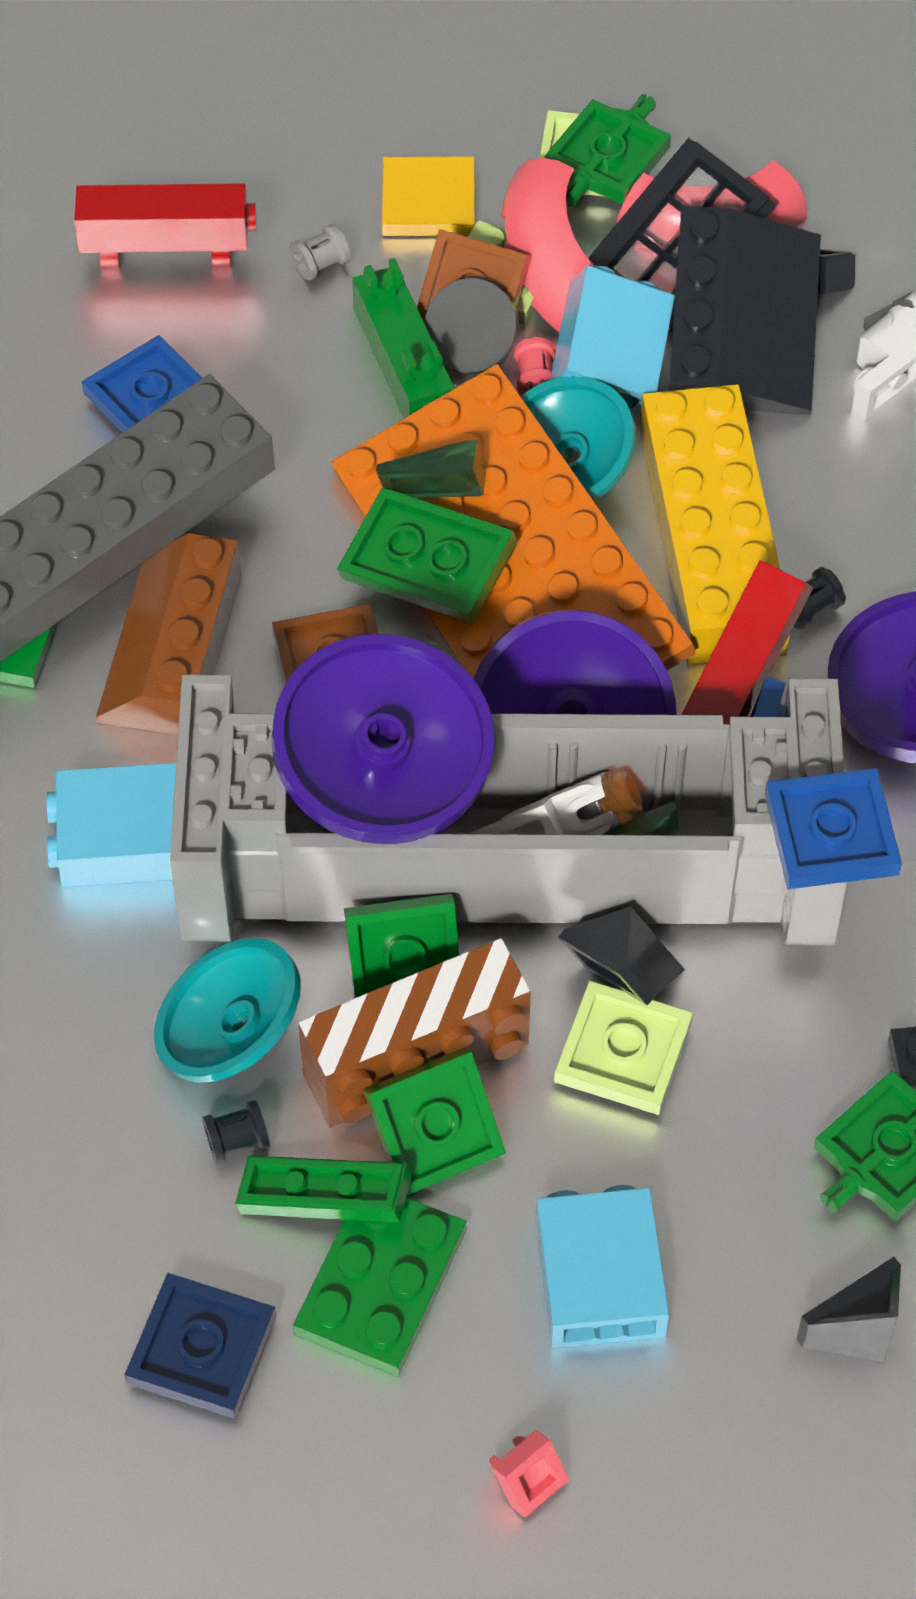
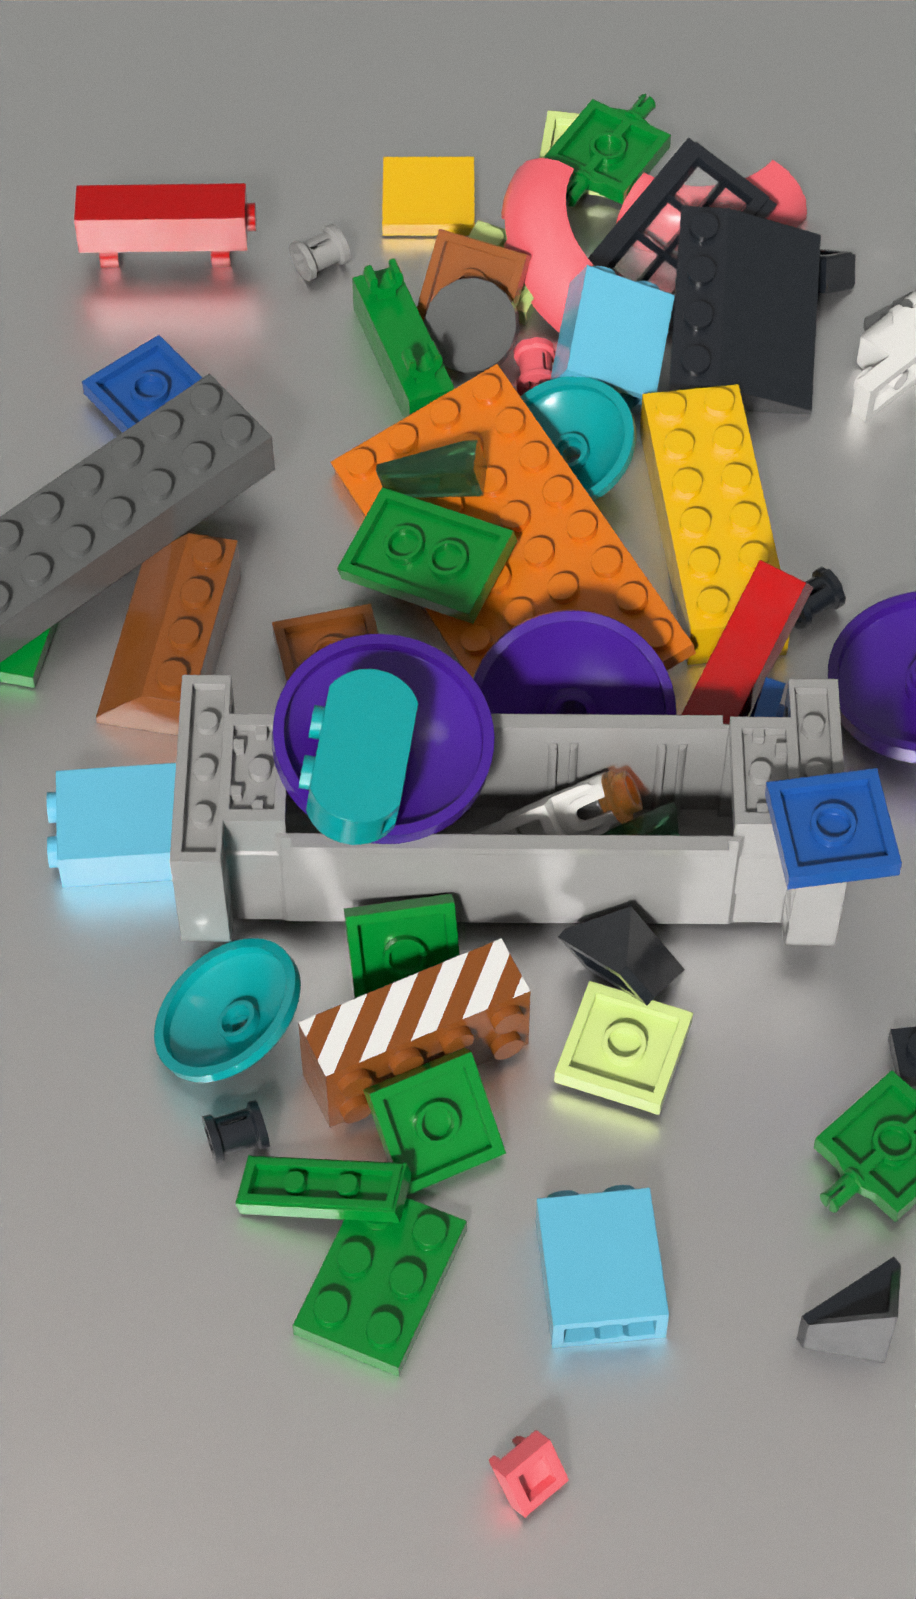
dark blue plate [124,1272,276,1419] -> none
none -> teal brick [298,669,418,845]

